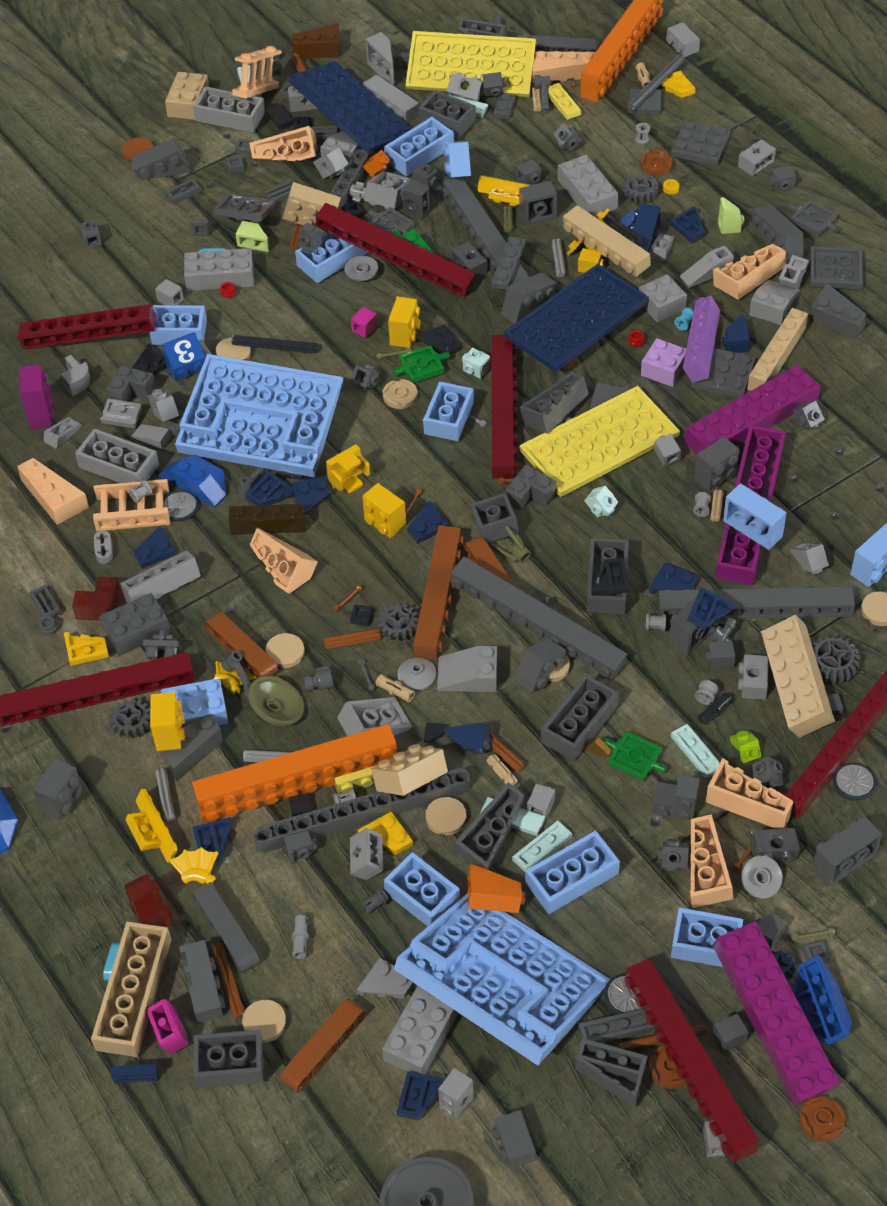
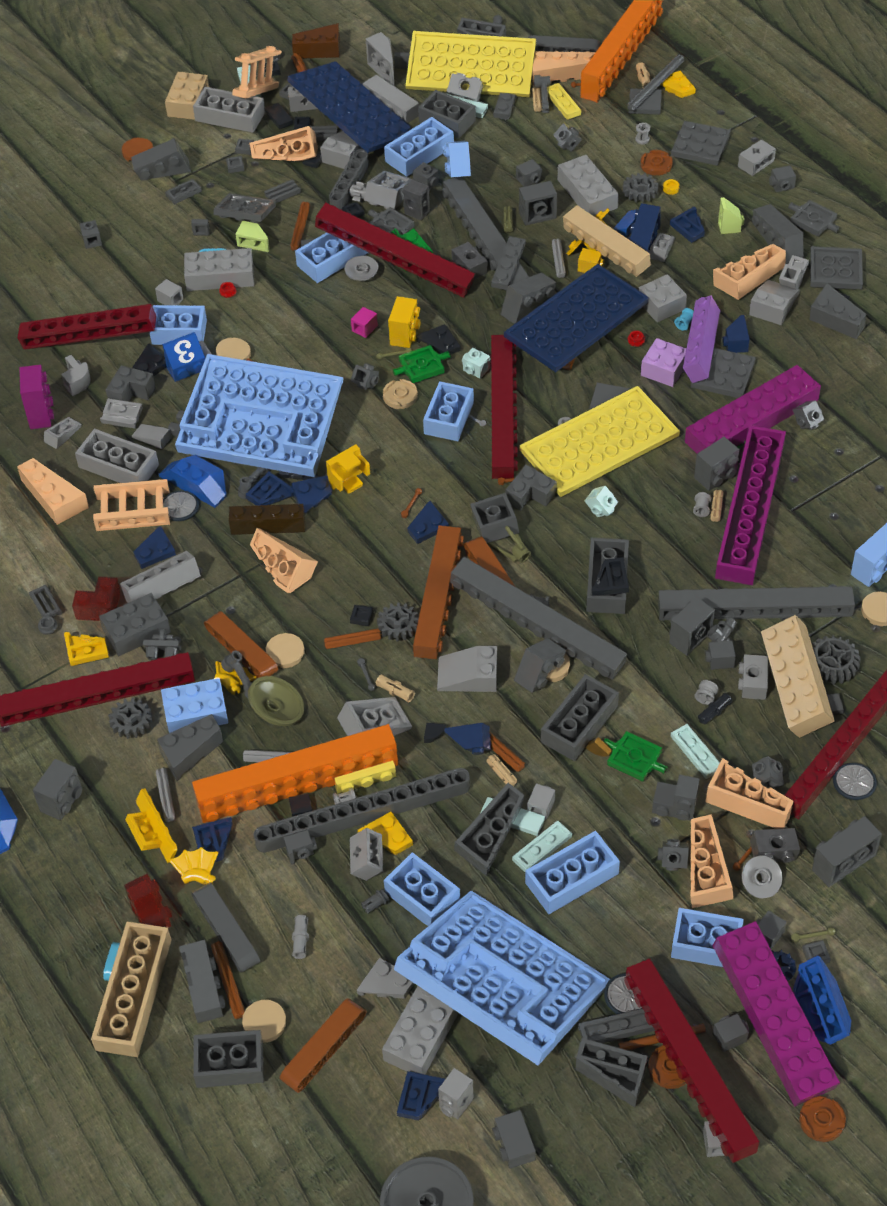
light grey beam [94,531,113,564] -> none
dark blue tile [110,1064,159,1083] -> none
light grey bush [128,480,153,503] -> none
dark pink brick [146,999,189,1054] -> none
light grey brick [147,389,179,422] -> none
yellow brick [150,692,185,751] -> none
black axle [232,335,318,353] -> none
tan brick [282,182,341,232] -> none
dark grey brick [298,222,322,253] -> none
dark grey piece [303,665,334,691] -> none
light grey brick [313,147,349,179] -> none
dark orange hinge [333,584,363,612] -> none
yellow brick [362,483,406,538] -> none
orange brick [363,150,390,178] -> none
tan brick [371,744,448,796] -> none
light grey dish [397,657,437,691] -> none
tan tile [426,797,466,836] -> none
orange slope [467,864,525,913] -> none
yellow bracket [478,175,530,206] -> none
dark grey brick [482,72,506,96] -> none
dark grey wedge [520,372,589,434] -> none
black axle [602,215,643,246] -> none
light grey bush [646,613,666,631] -> none
dark blue wing [649,563,699,594] -> none
light grey brick [654,434,681,467] -> none
light grey brick [666,22,700,57] -> none
light grey slope [680,246,734,288] -> none
dark blue wing [687,587,735,630] -> none
light blue brick [723,484,787,550] -> none
lime bracket [730,730,761,763] -> none
tan brick [747,308,808,391] -> none
light grey slope [790,542,829,574] -> none

